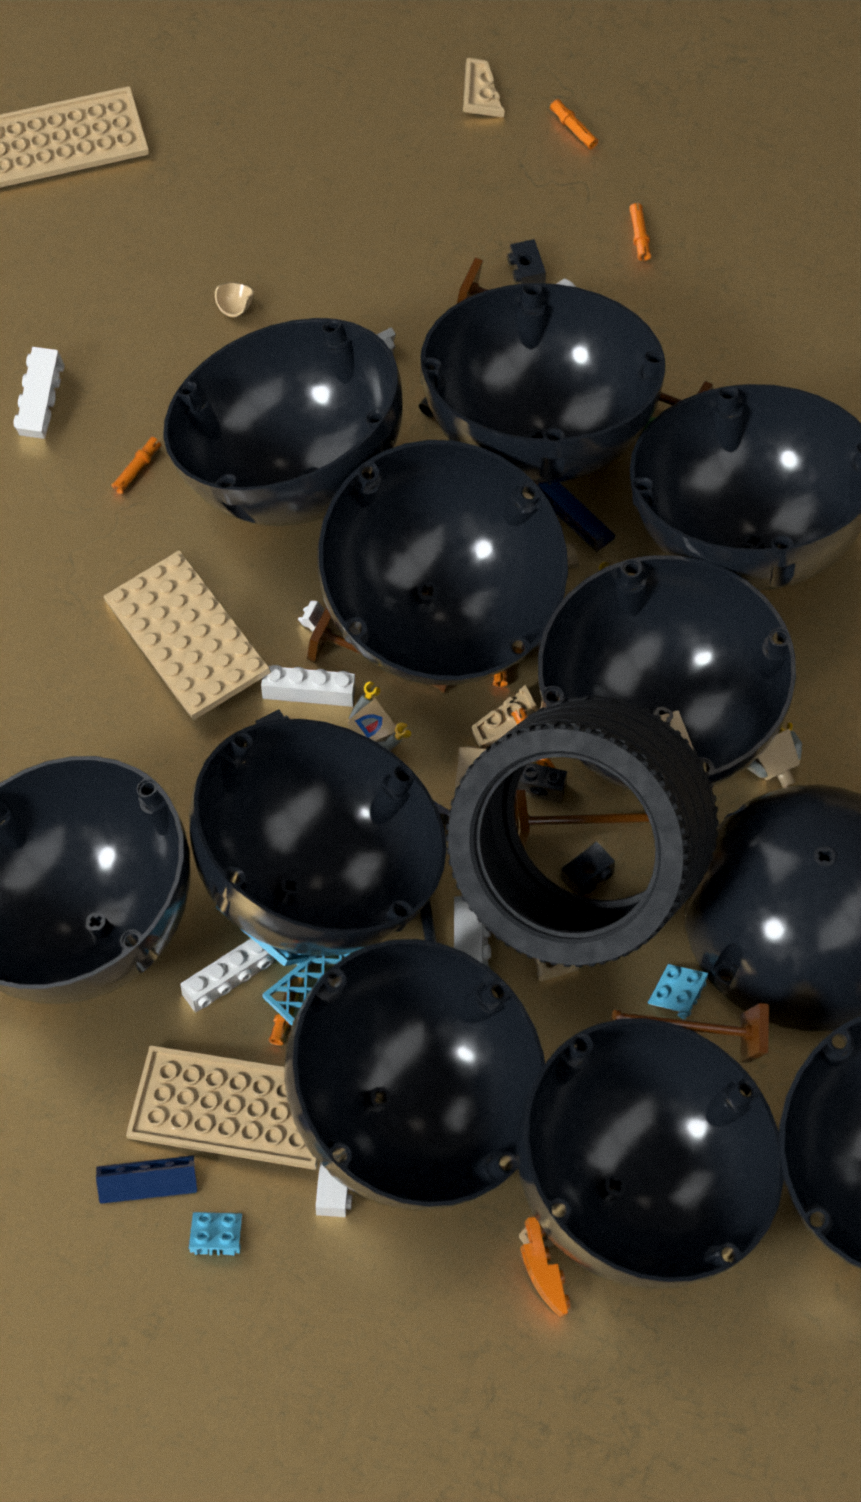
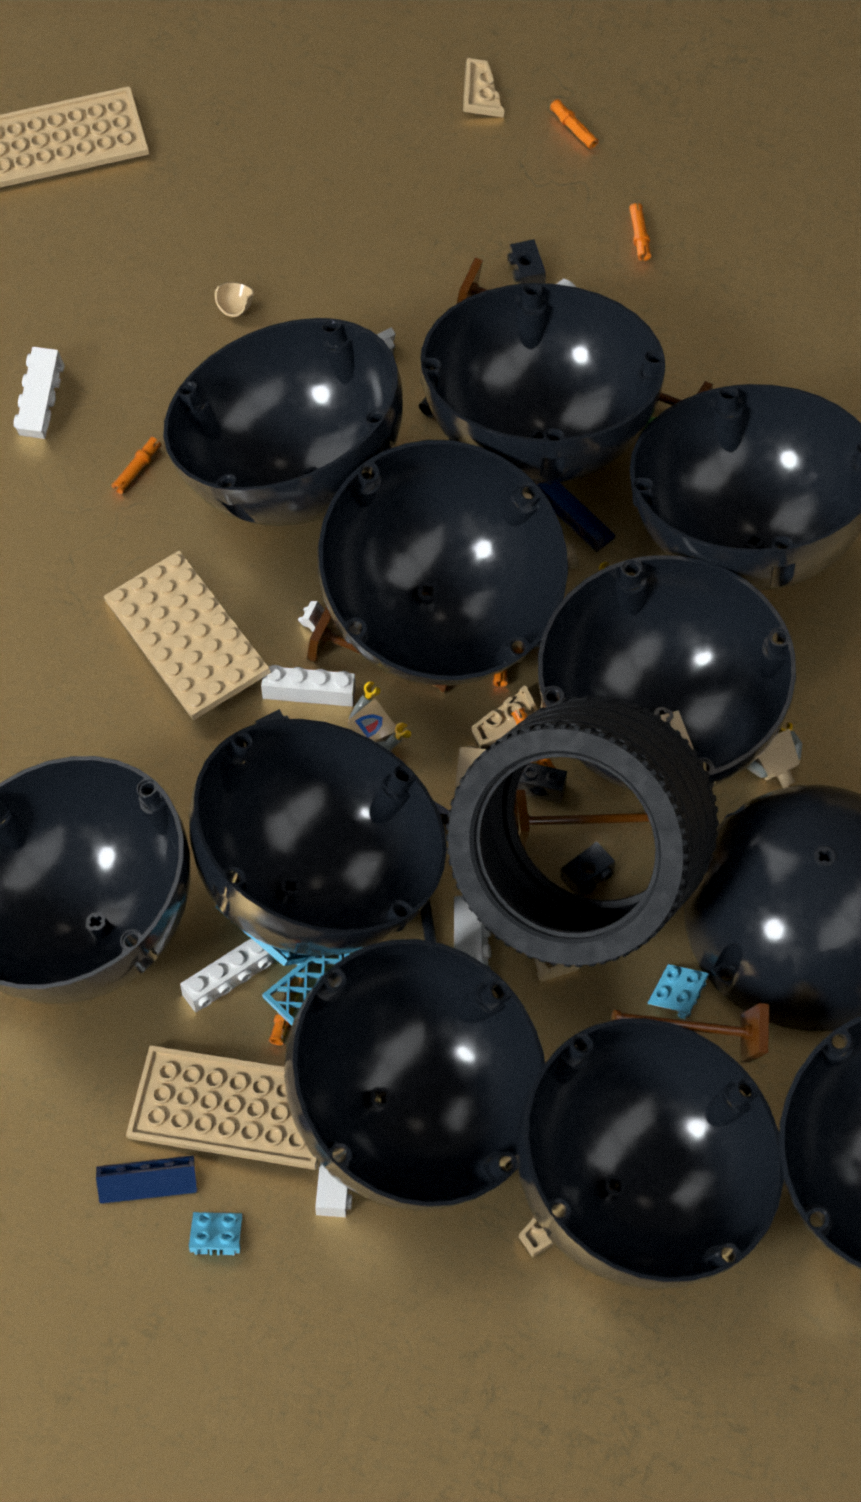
orange slope [520,1217,571,1317] -> none

